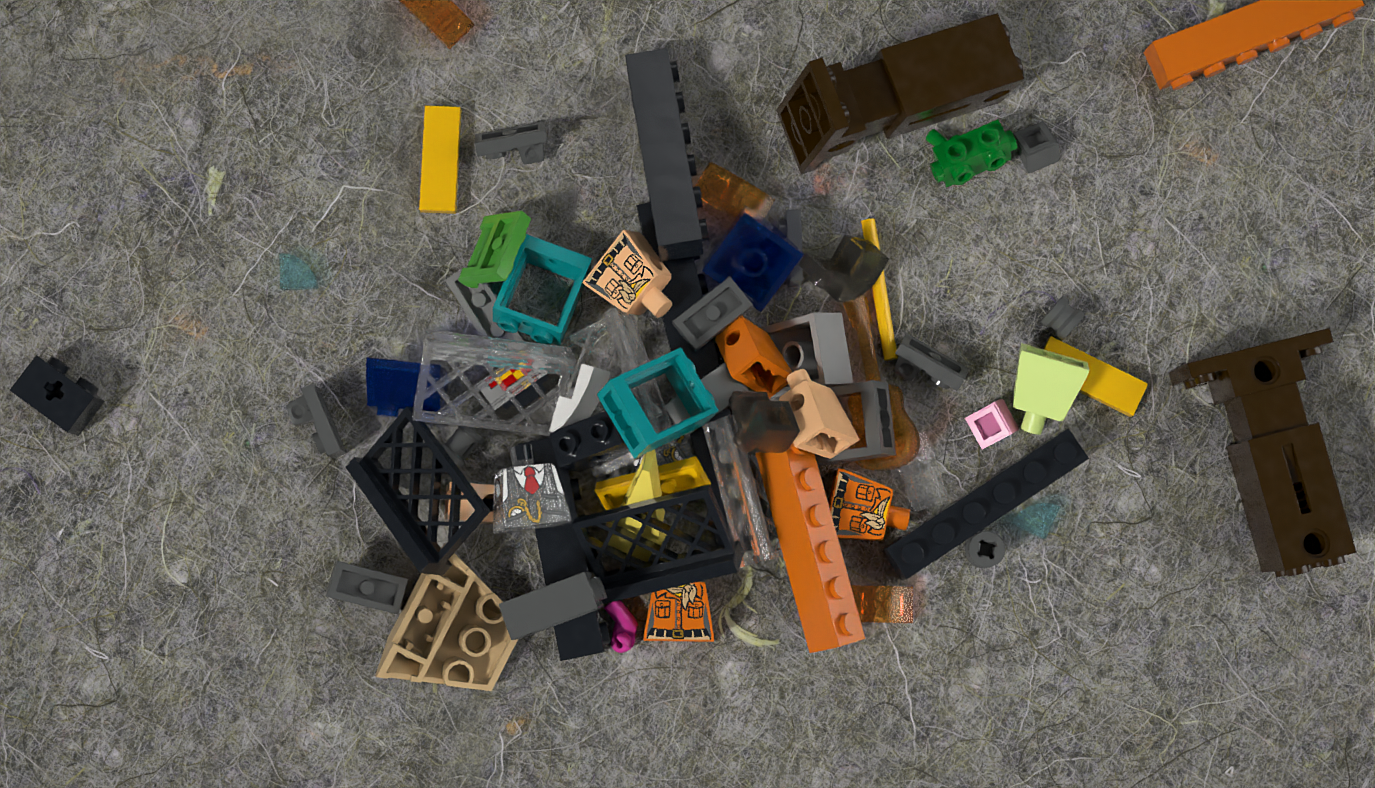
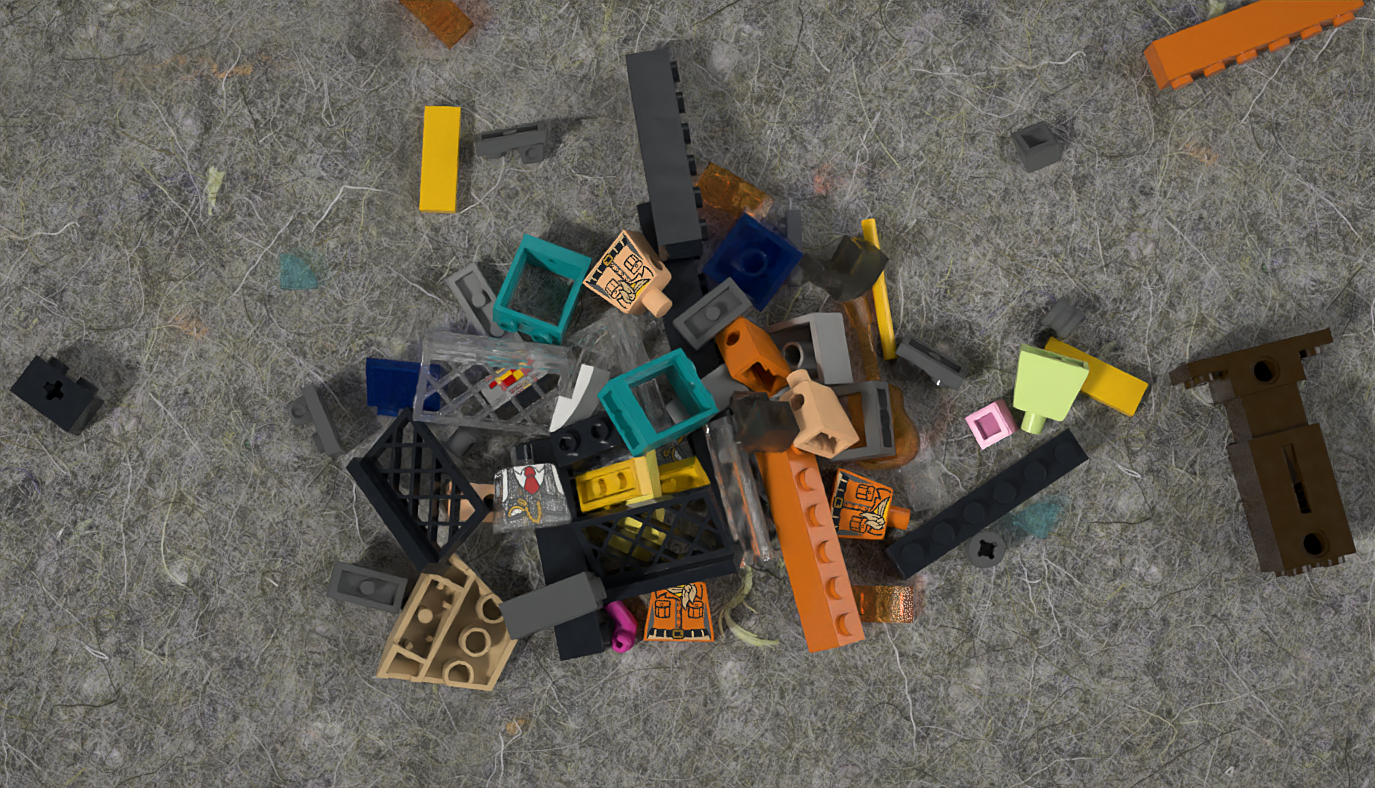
bright green plate [458,211,531,288] -> none
dark brown brick [776,13,1024,175] -> none
green brick [926,119,1018,188] -> none
none -> yellow tile [575,456,653,512]

